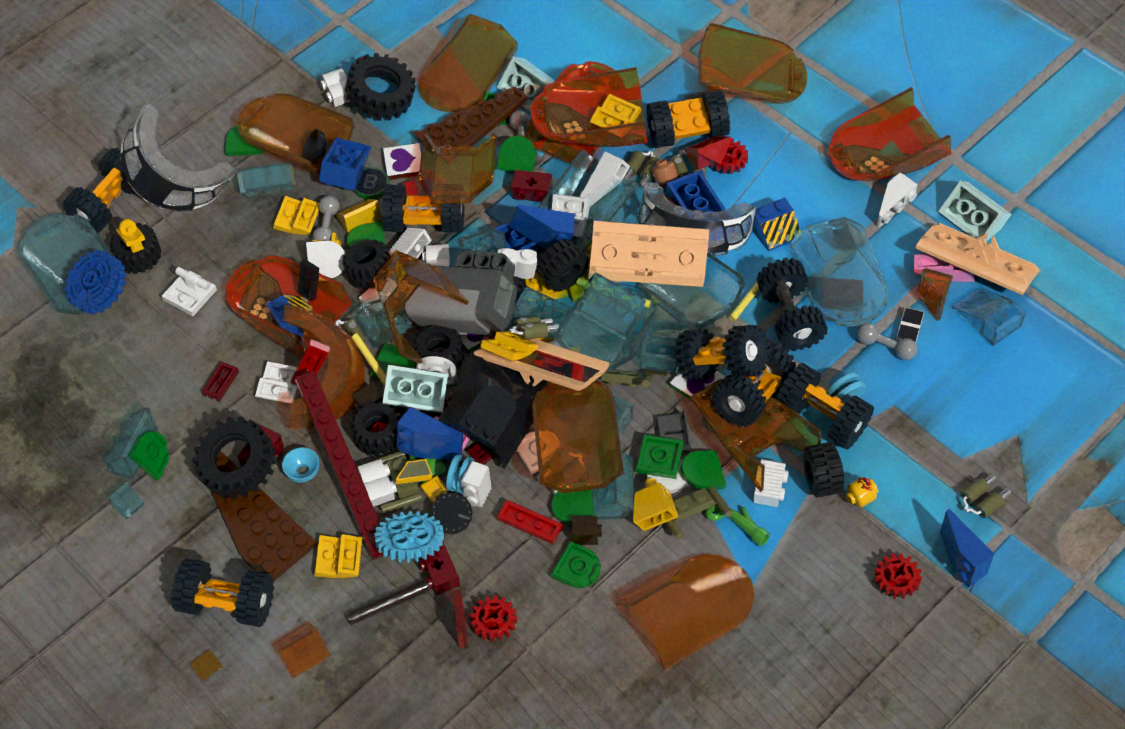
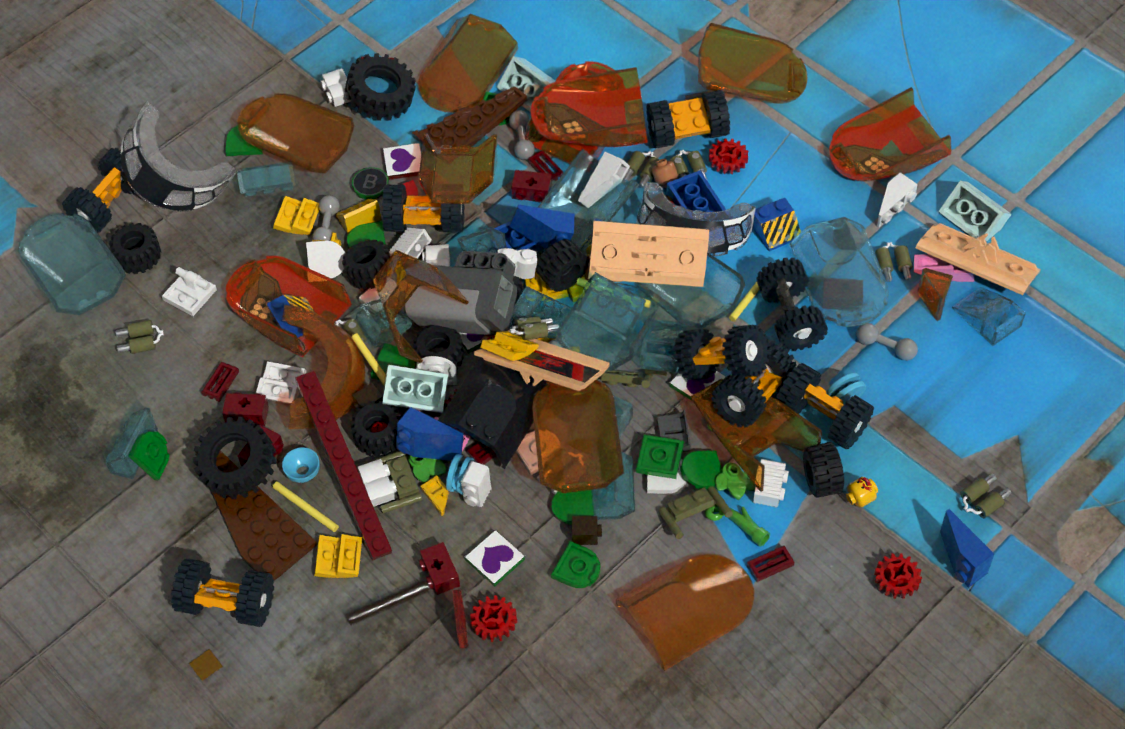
blue piece [64,250,127,314] -> none
clear light blue panel [108,482,144,520] -> none
yellow hips [116,219,145,253] -> none
clear orange slope [272,622,330,678] -> none
red plate [290,339,330,386] -> none
black tile [298,259,319,301] -> none
black piece [303,128,328,161] -> none
blue slope [319,137,371,191] -> none
medium azure gear [375,511,444,563] -> none
tile [395,459,433,485] -> none
black tile [431,493,473,535] -> none
green tile [497,135,537,172] -> none
red plate [497,500,563,545] -> none
white slope [551,194,591,237] -> none
yellow slope [589,94,642,137] -> none
yellow torso [633,478,678,531] -> none
red slope [684,136,731,170] -> none
black tile [896,307,924,343] -> none
none -> olive piece [115,320,163,354]
none -> dark red brick [222,392,269,426]
none -> light yellow bar [273,481,339,532]
none -> tile [465,530,525,587]
none -> dark red tile [528,150,564,181]
none -> bright green plate [715,462,755,500]
none -> dark red tile [747,546,795,582]
none -> olive piece [875,242,913,282]

